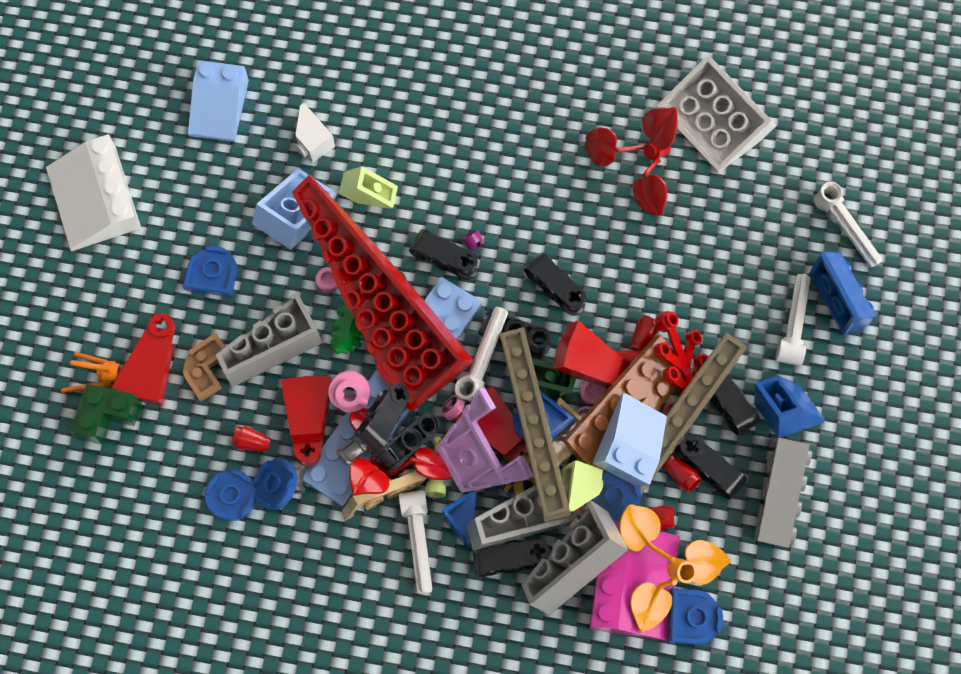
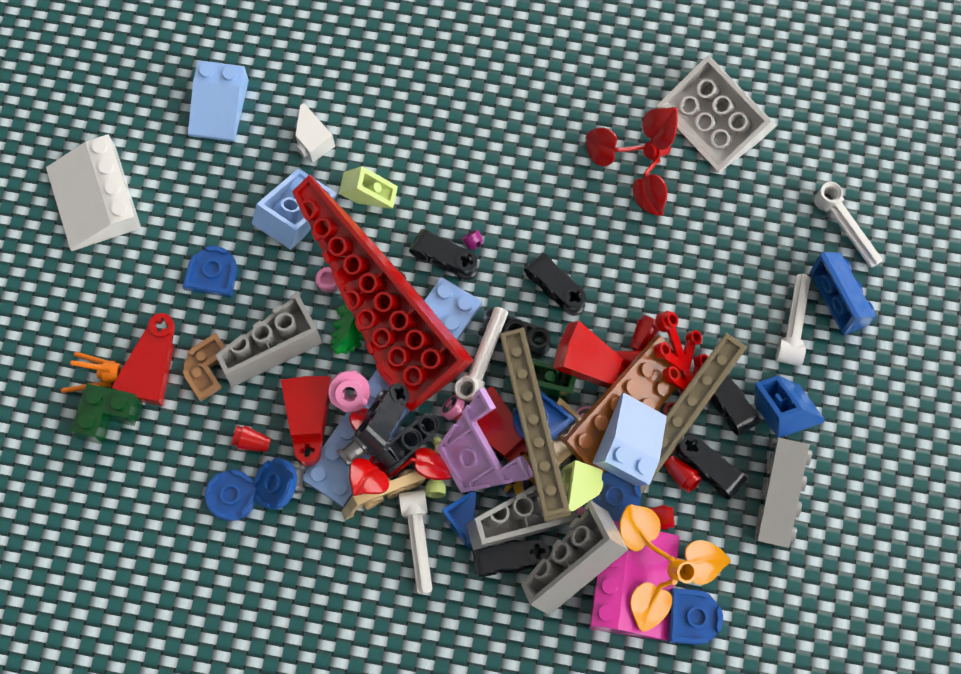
bright pink tile [579,381,605,406] -> none

